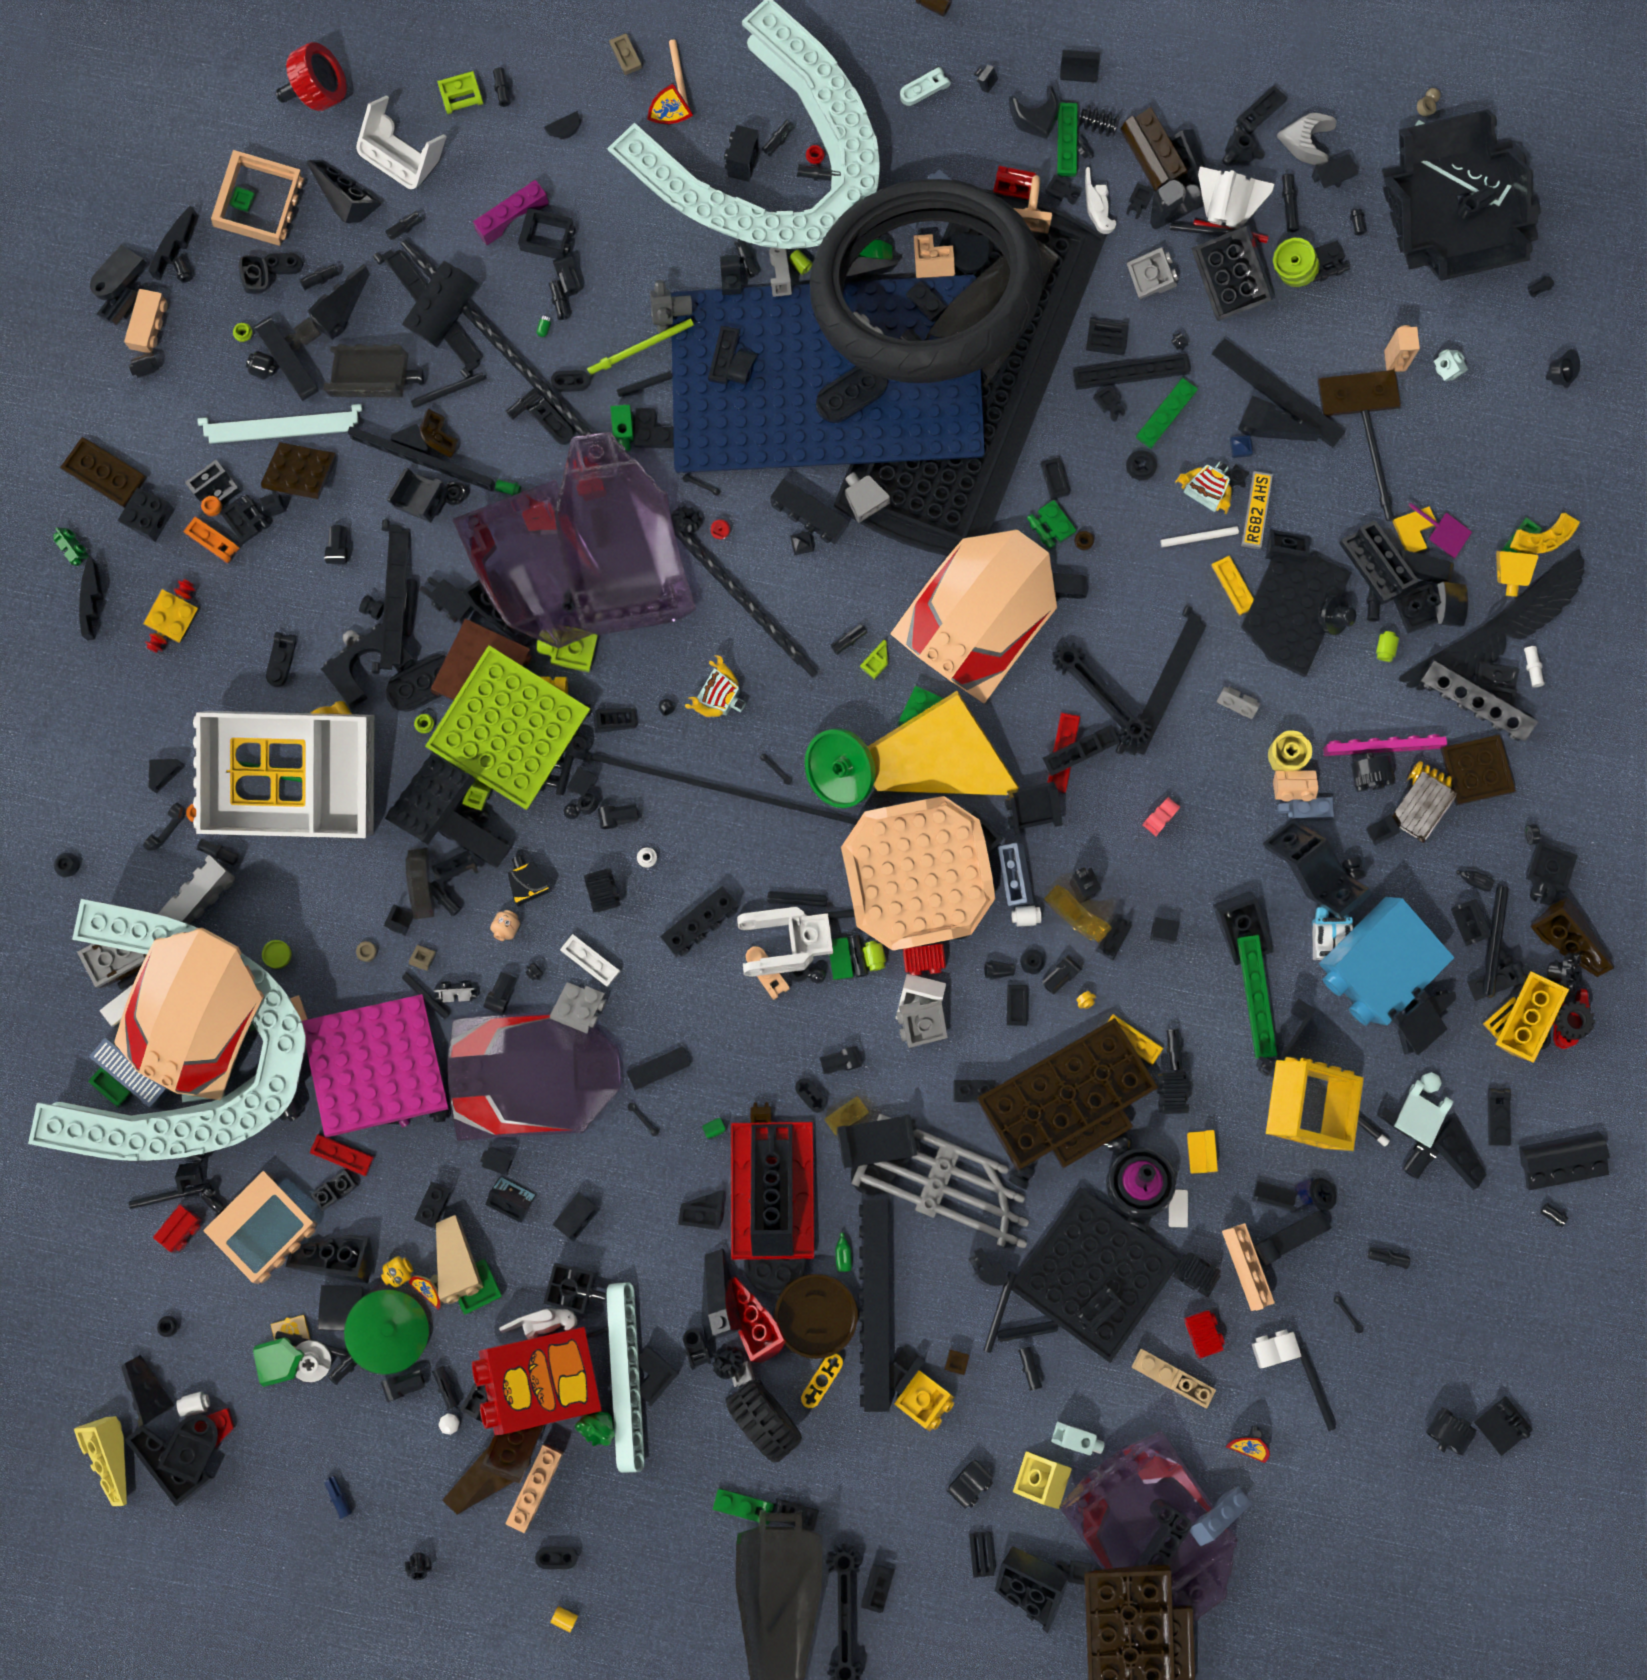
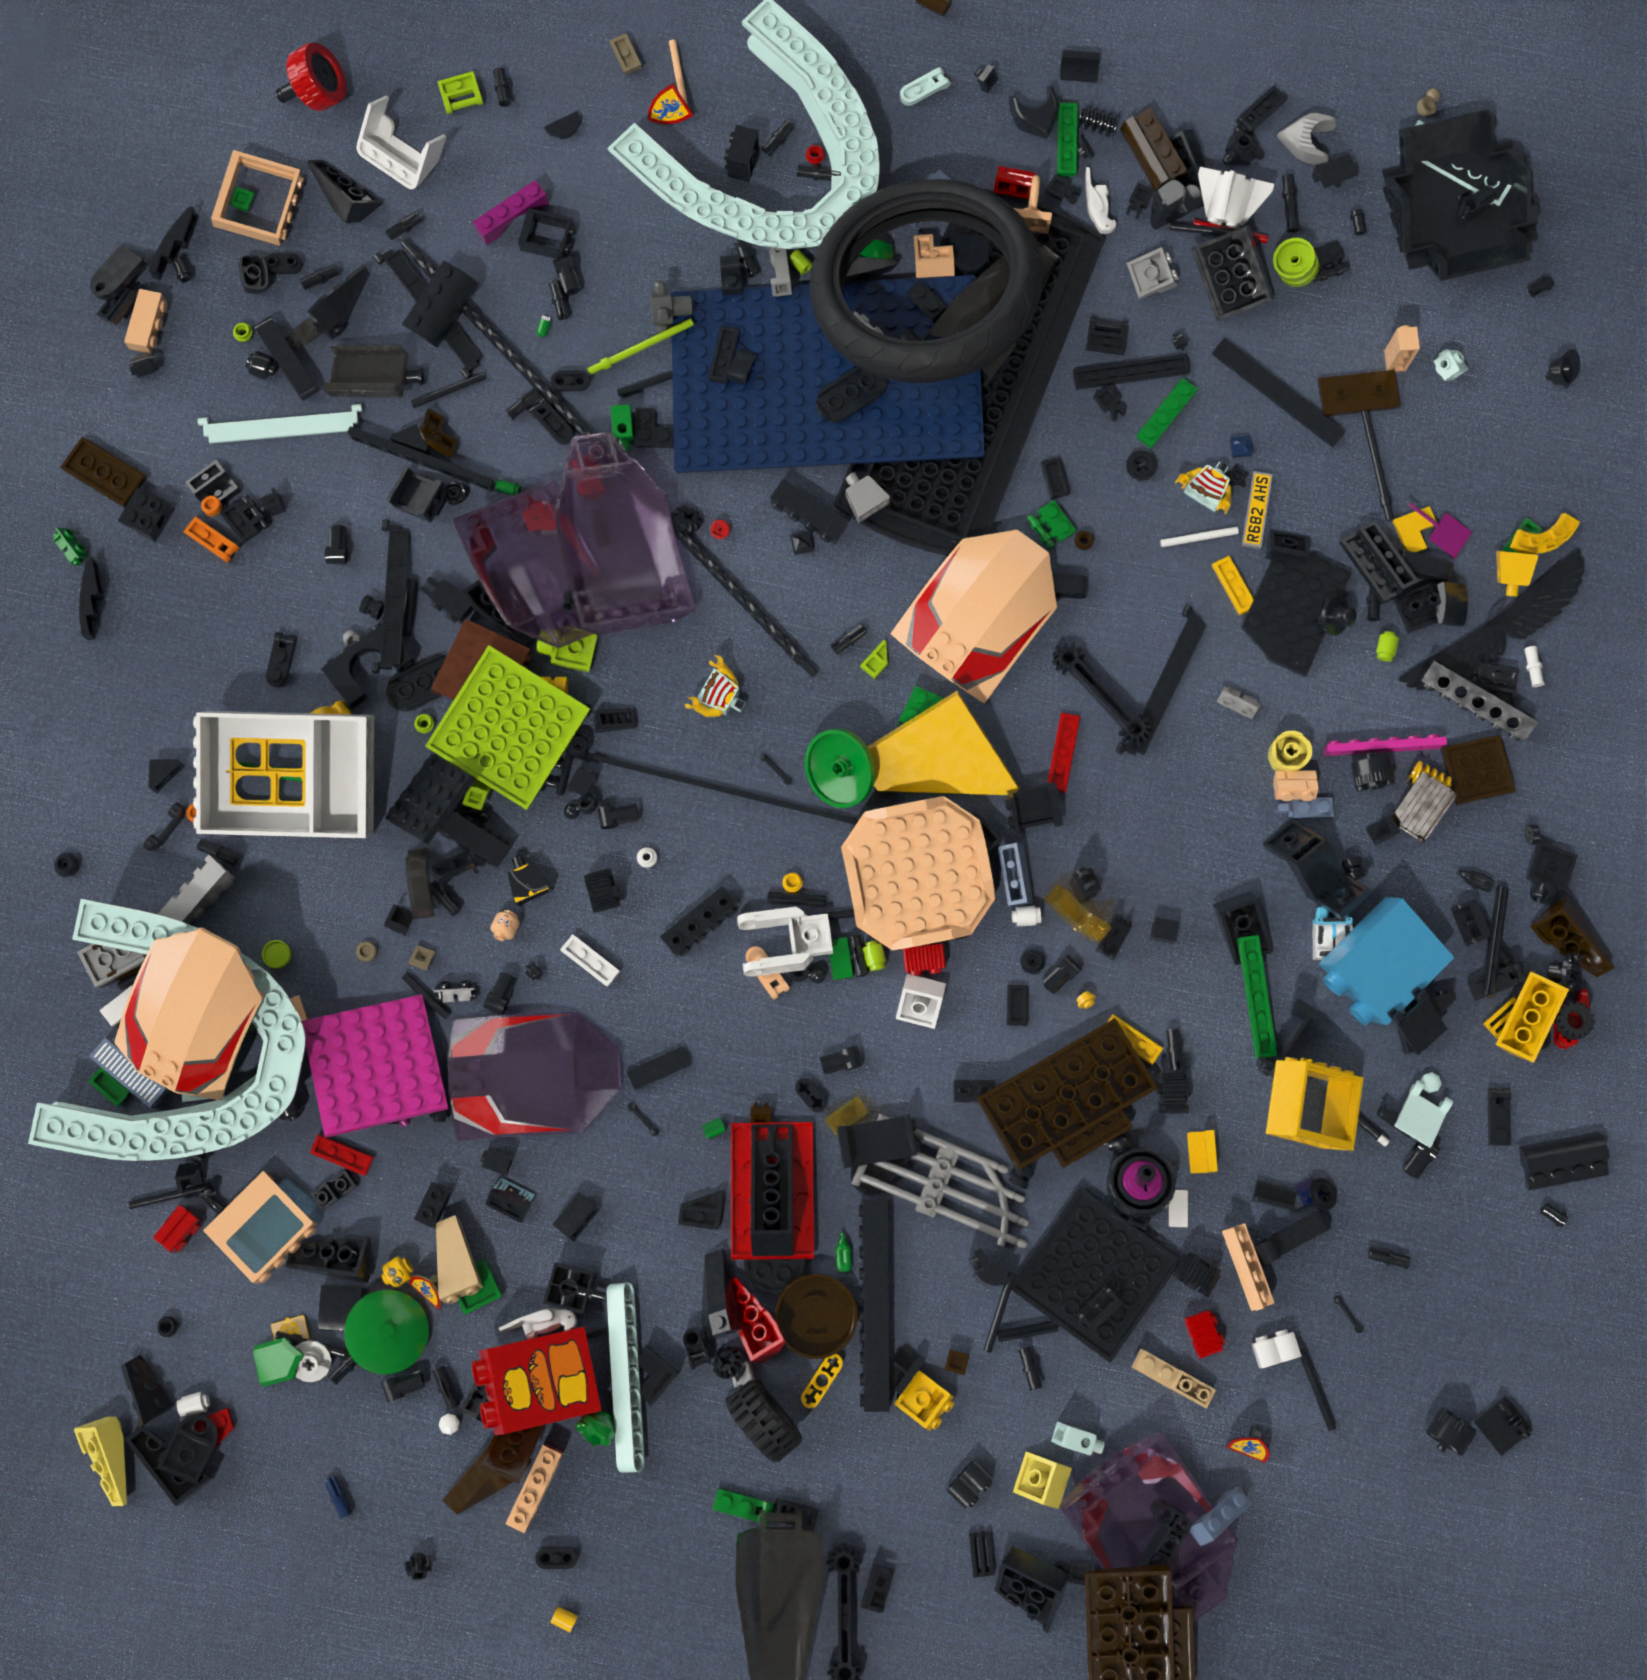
yellow plate [143,579,198,653] -> none
dark brown plate [261,442,336,499] -> none
light grey plate [550,982,606,1033] -> none
black hinge [658,699,676,716] -> none
black hinge [682,474,720,496] -> none
light grey plate [896,1000,948,1048] -> none
black cone [984,960,1015,980] -> none
black slope [1042,725,1120,776] -> none
coral leg [1143,797,1180,836] -> none
black wedge [1238,395,1322,442] -> none
black wing [1432,1117,1487,1190] -> none
none -> yellow plate [782,873,802,893]

